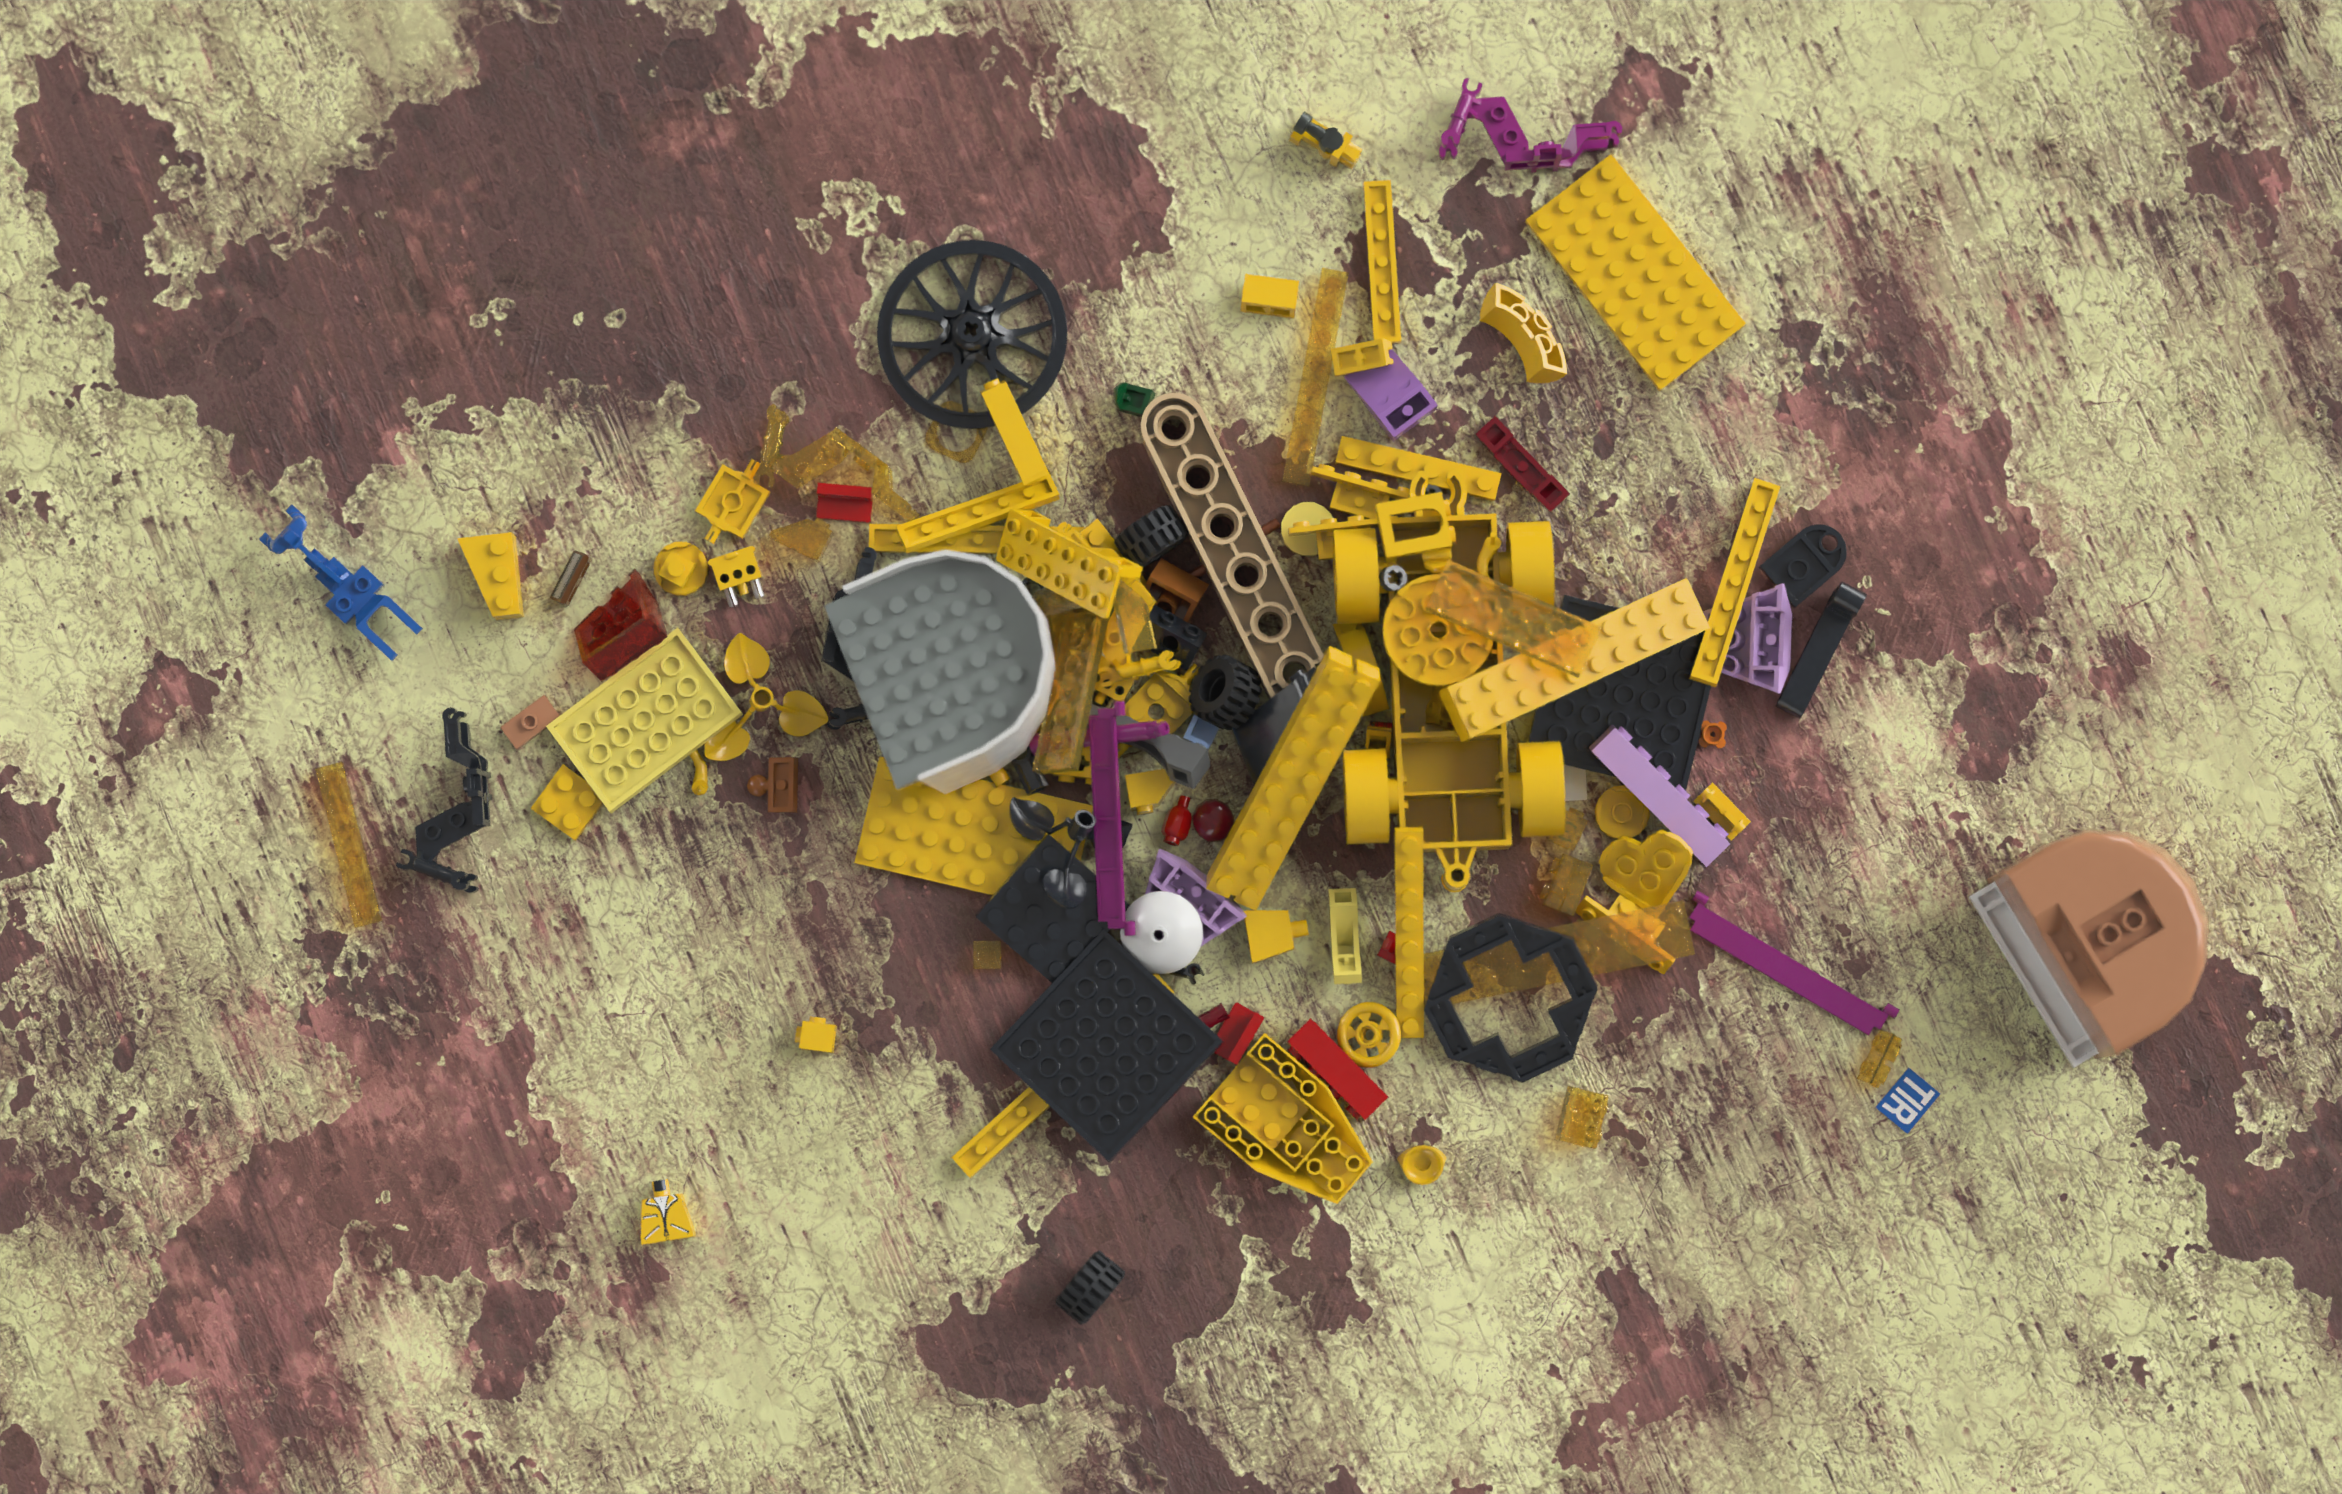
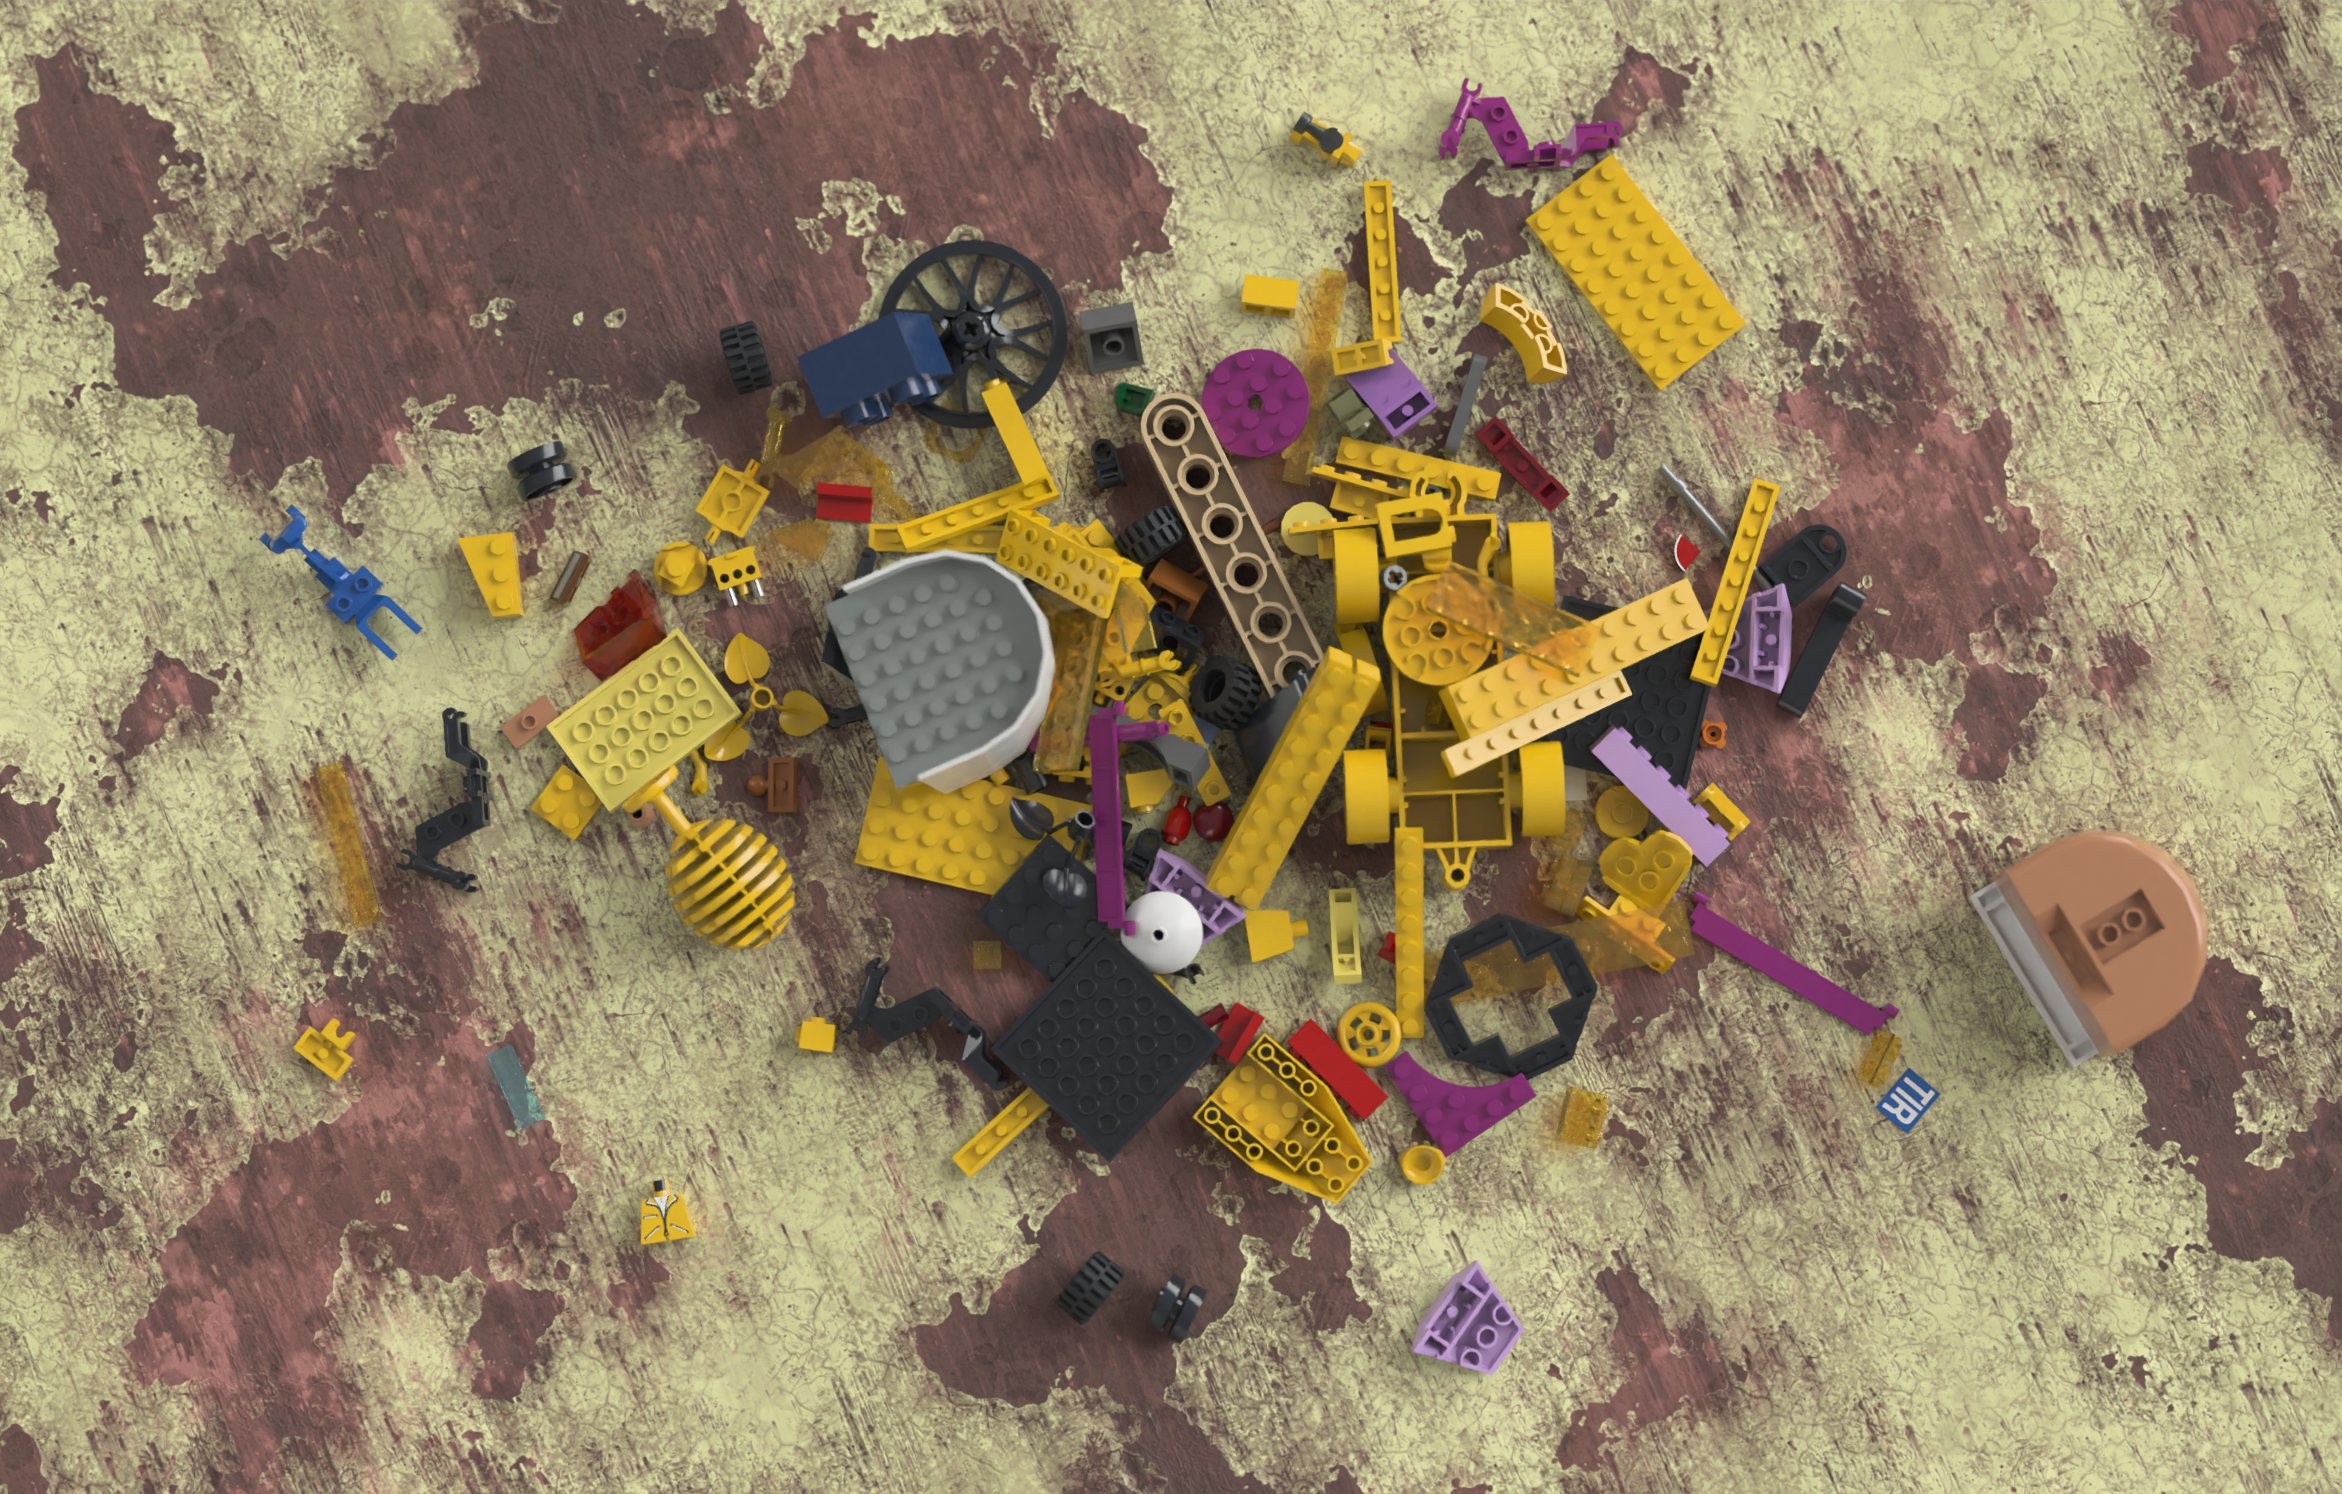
none -> yellow plate [293,1018,356,1082]
none -> clear light blue tile [486,1044,546,1130]
none -> black wheel [506,441,577,501]
none -> yellow plant [622,764,795,951]
none -> nougat cone [627,803,654,829]
none -> black tyre [719,320,773,395]
none -> dark blue brick [797,312,953,428]
none -> black piece [846,957,1010,1091]
none -> dark grey slope [1079,302,1144,374]
none -> black piece [1091,438,1127,494]
none -> black piece [1123,828,1163,882]
none -> black wheel [1146,1273,1208,1345]
none -> yellow bracket [1158,699,1231,806]
none -> magenta plate [1201,349,1311,458]
none -> olive brick [1325,387,1375,440]
none -> magenta plate [1384,1050,1537,1157]
none -> lavender wedge [1411,1260,1524,1375]
none -> yellow plate [1440,670,1632,778]
none -> dark grey beam [1442,353,1488,458]
none -> flat silver bar [1657,463,1774,591]
none -> red tile [1673,534,1701,573]

